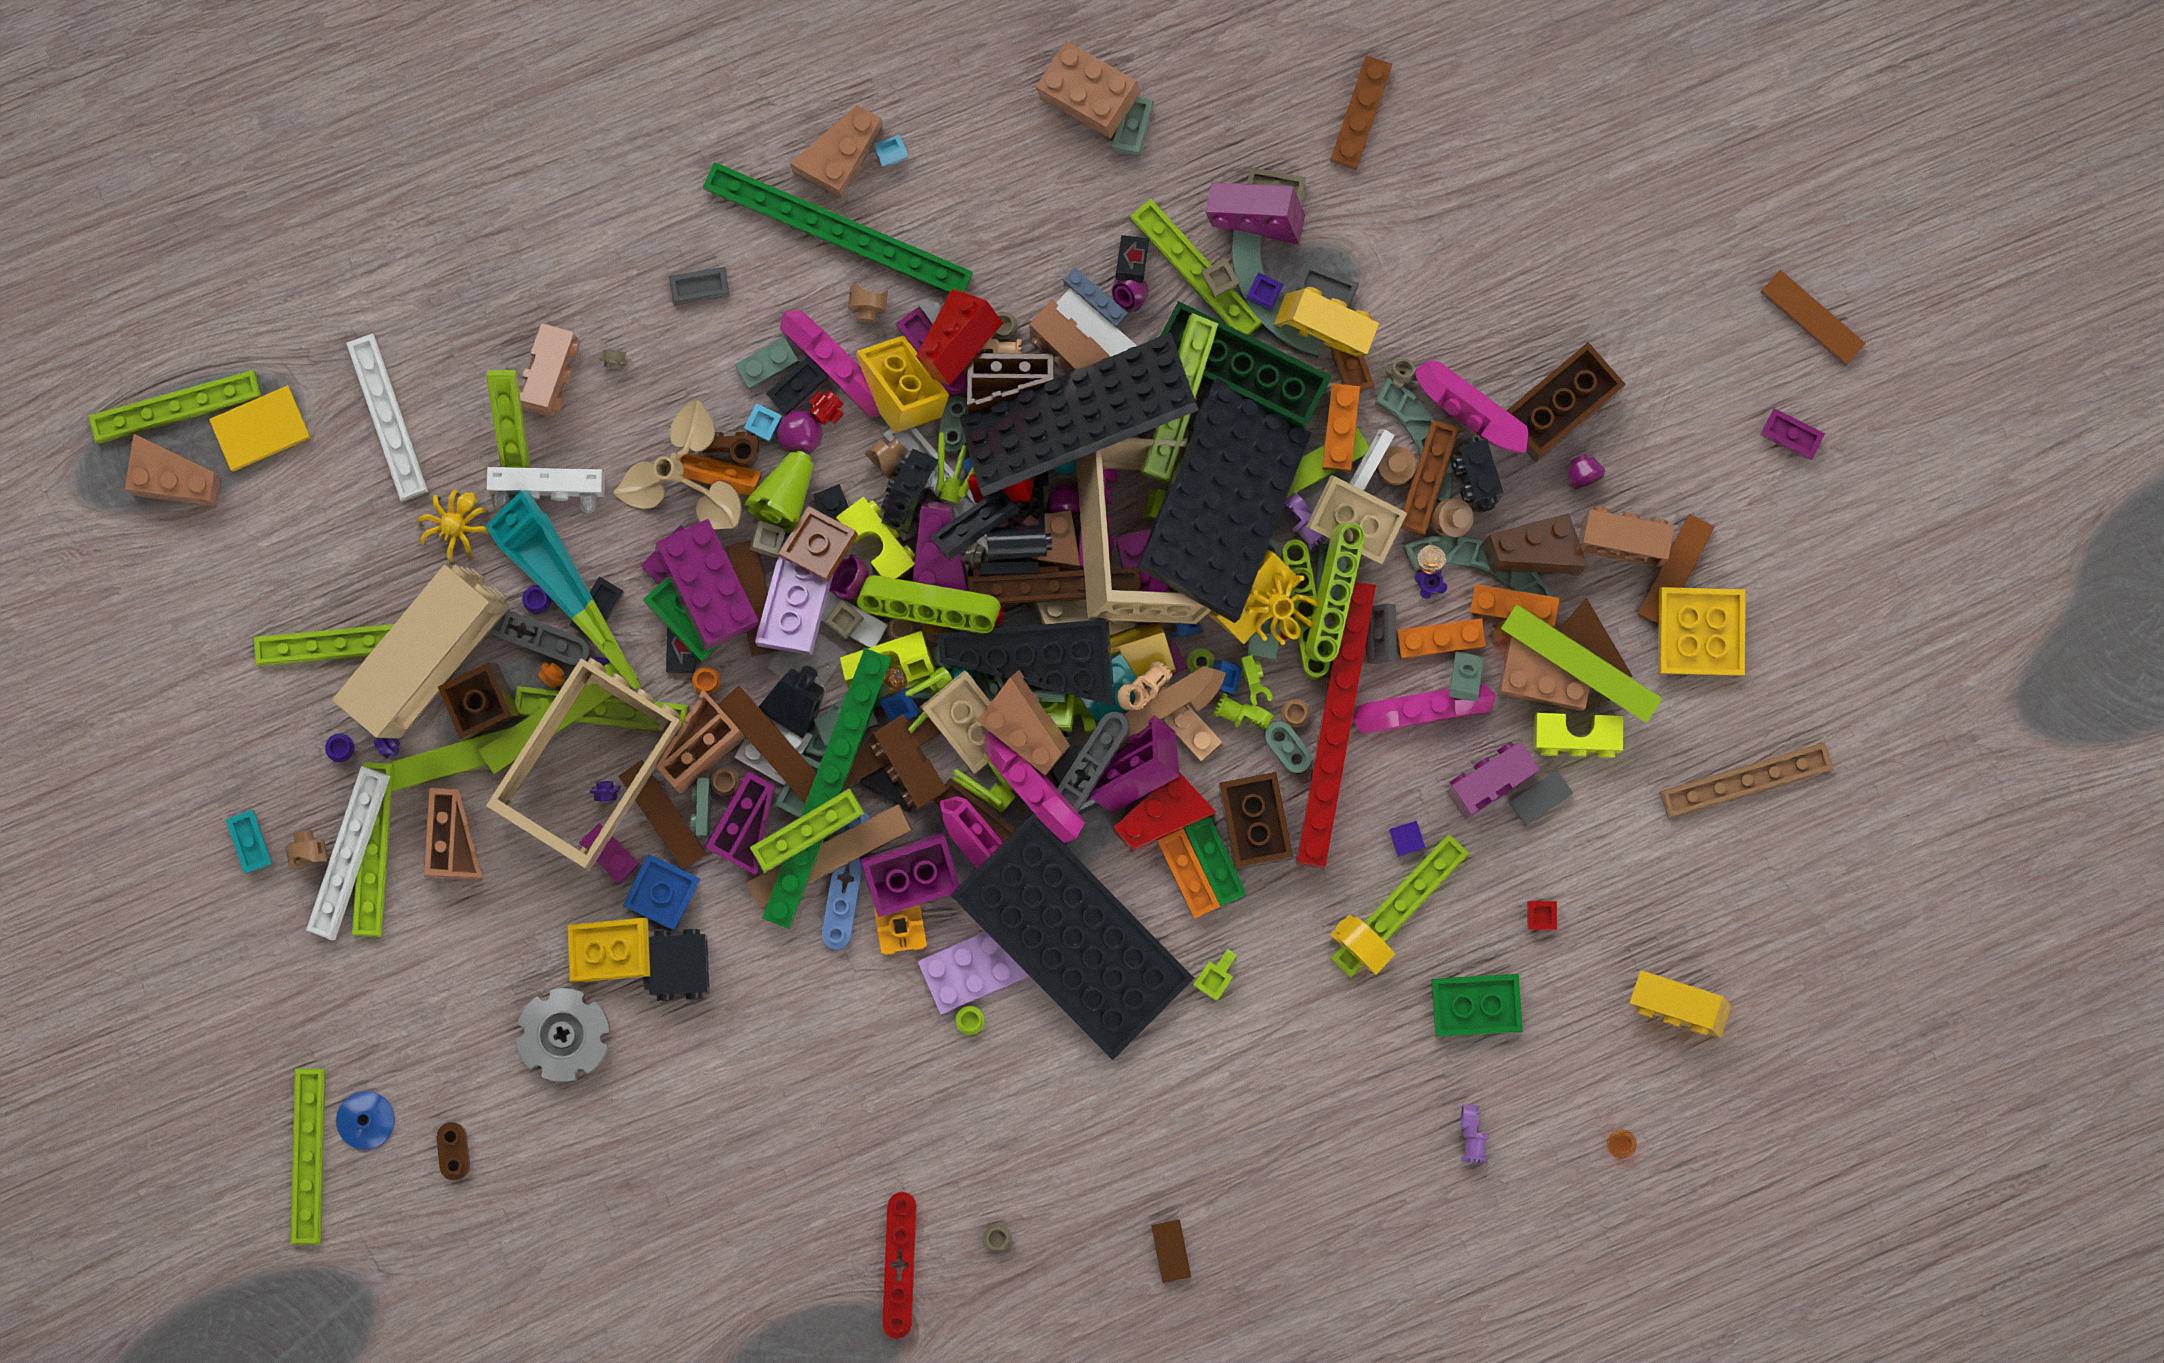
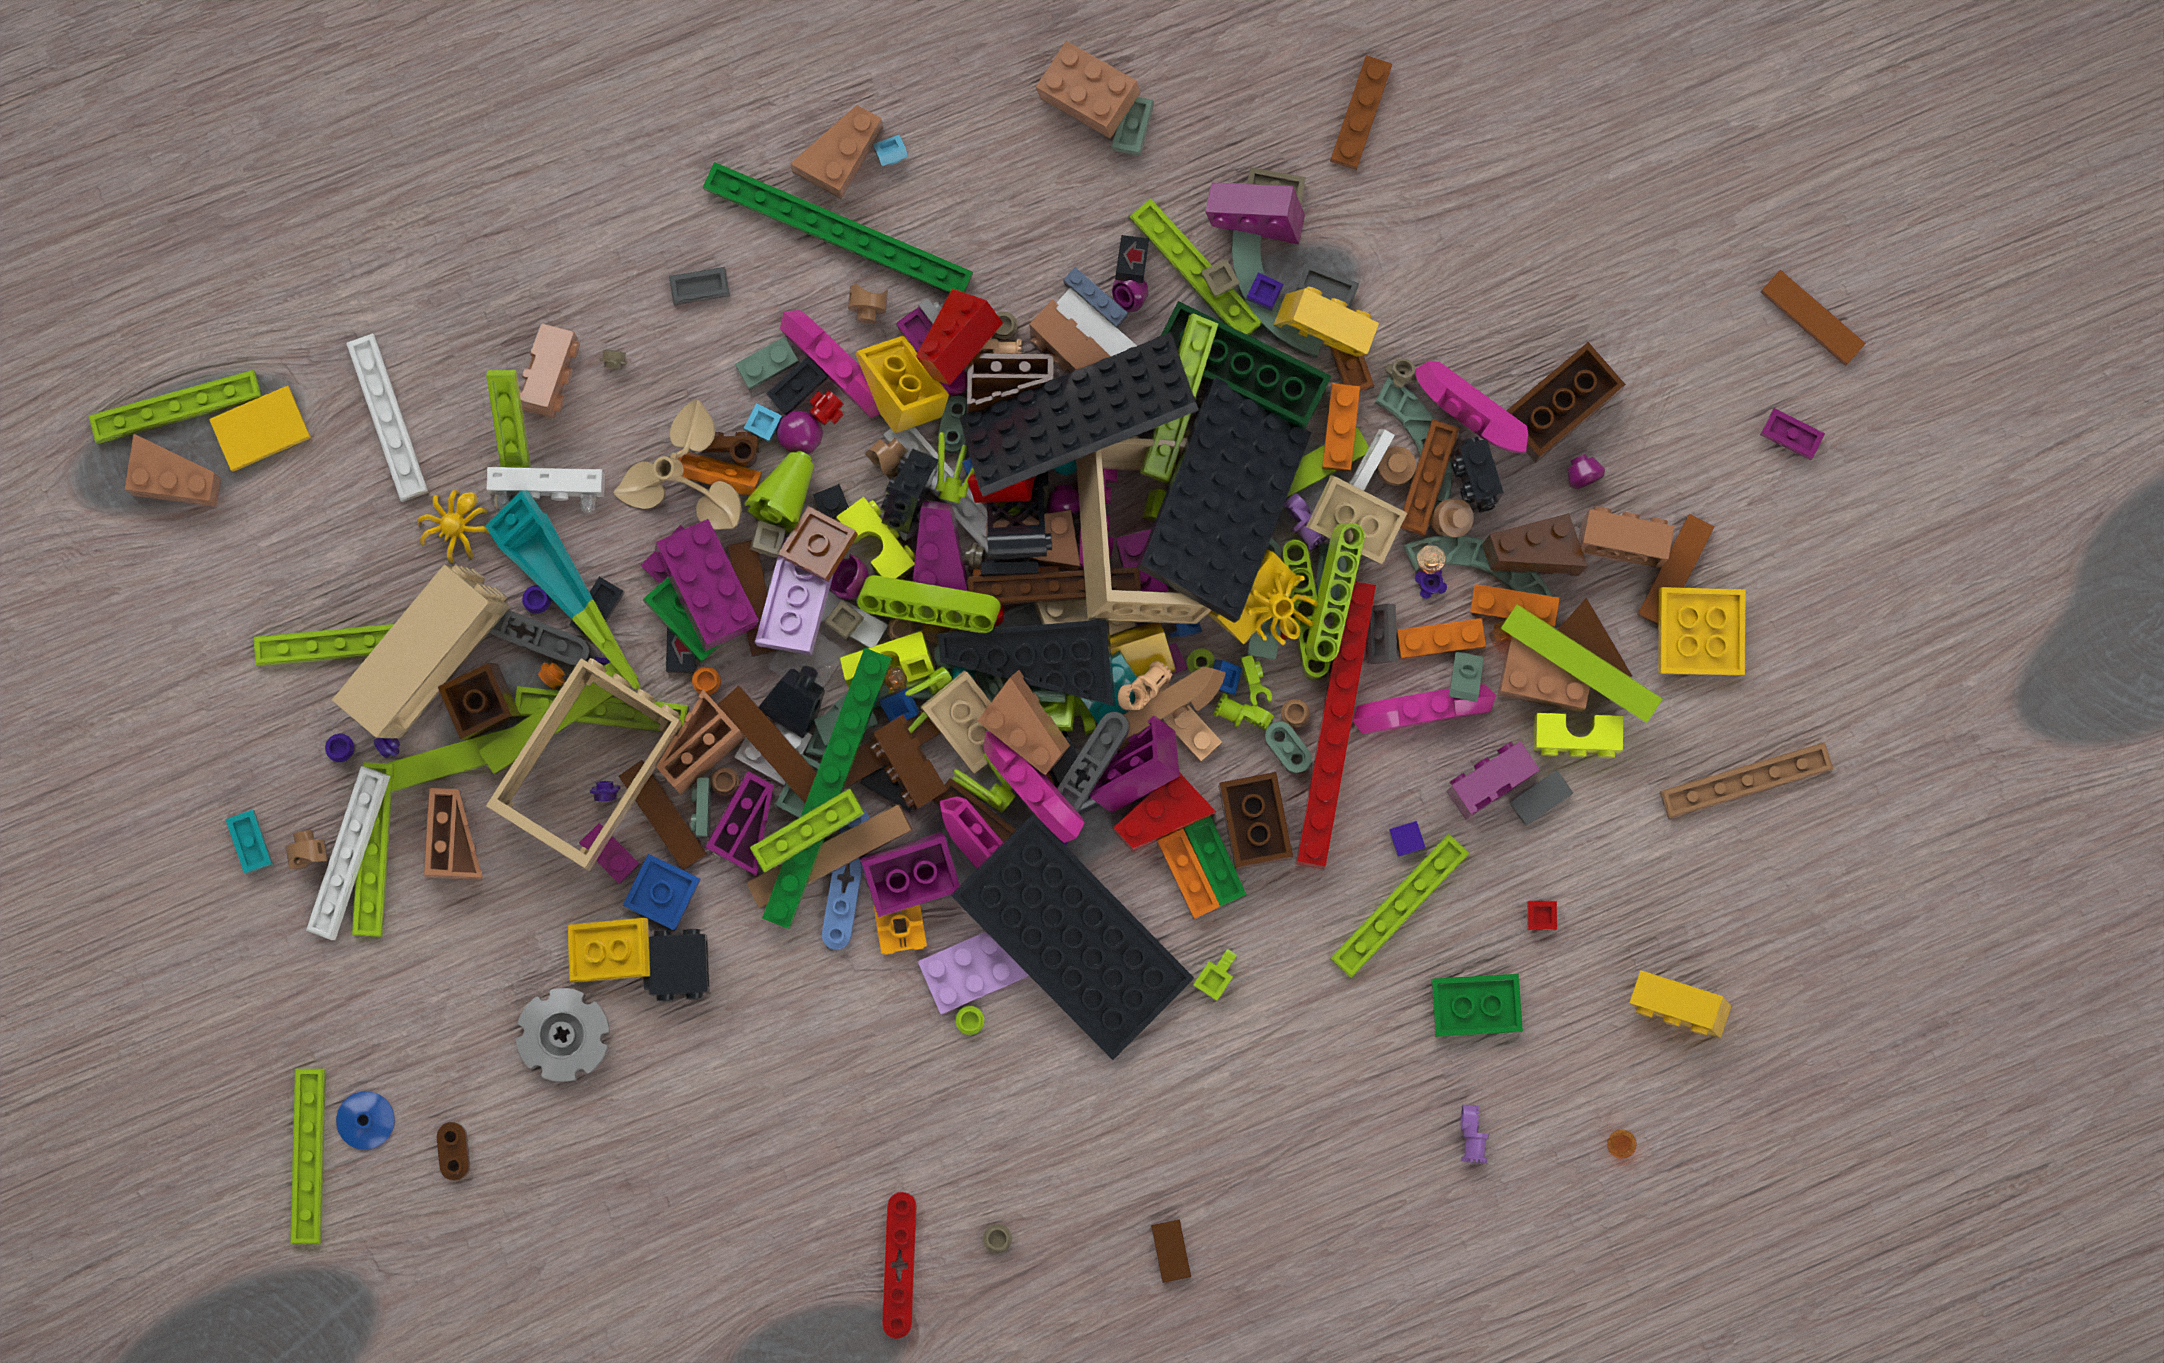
black plate [930,489,1019,561] -> none
yellow brick [1330,914,1395,975] -> none

